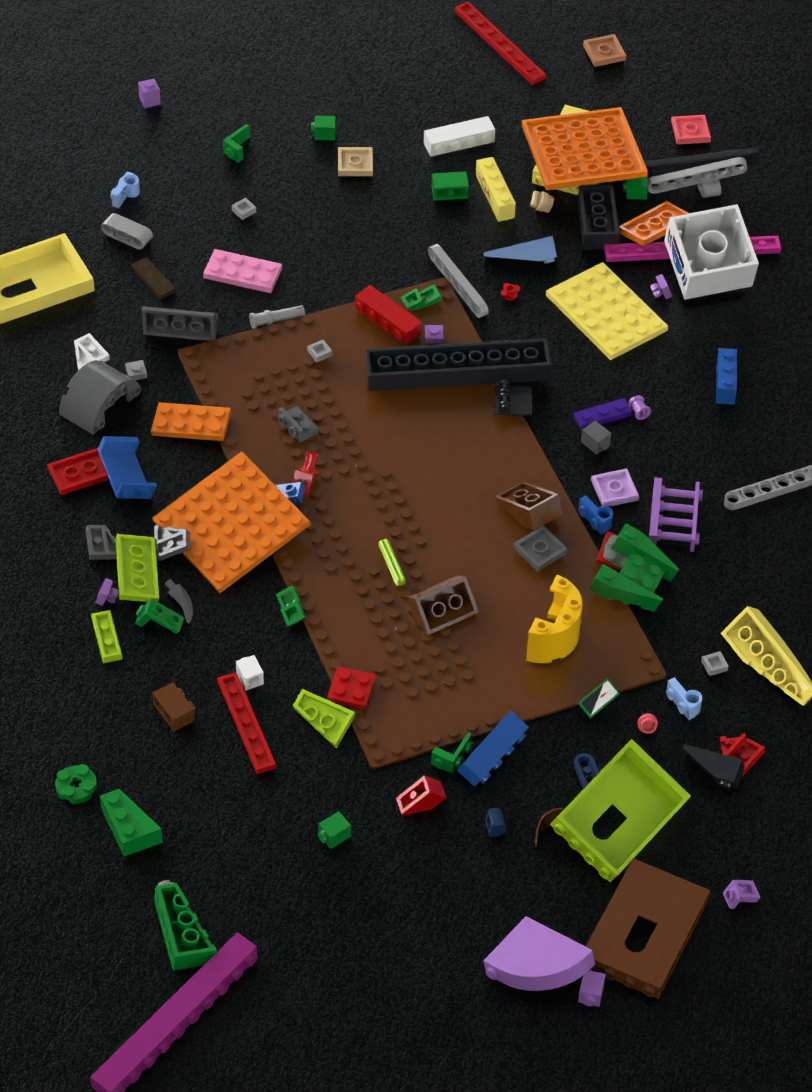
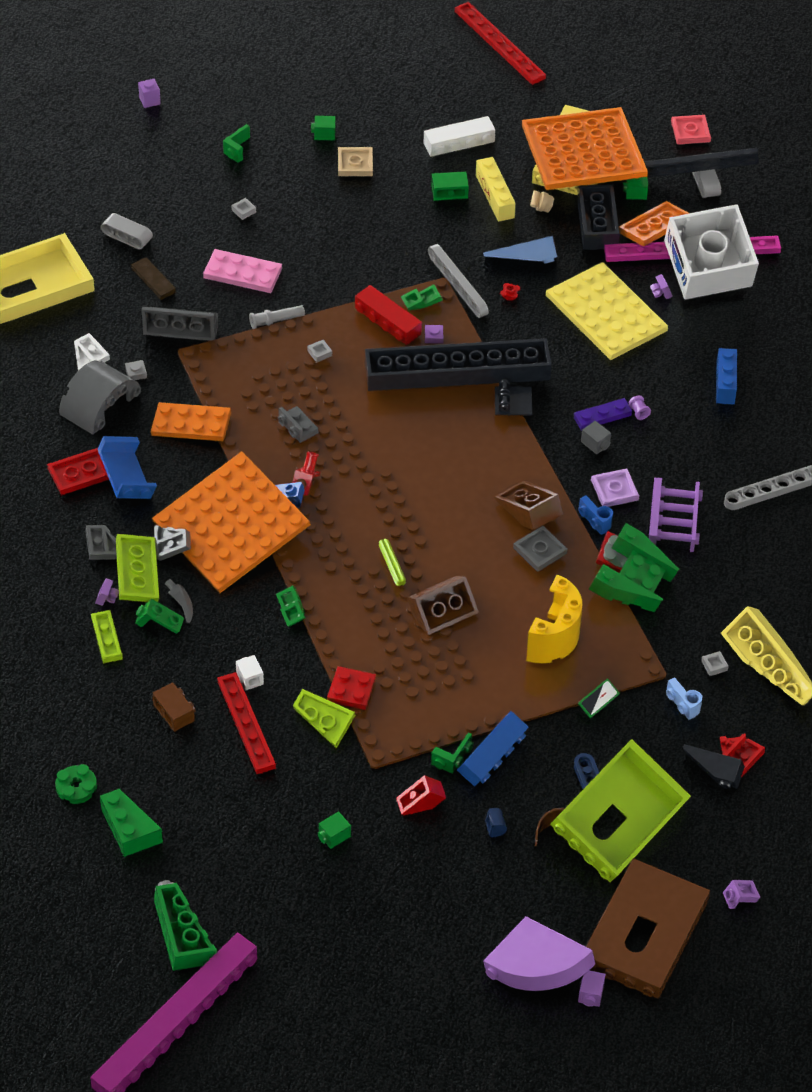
light blue plate [110,172,140,208] -> none
nougat plate [583,34,626,67] -> none
coral plate [637,713,658,734] -> none
light grey beam [648,157,747,193] -> none

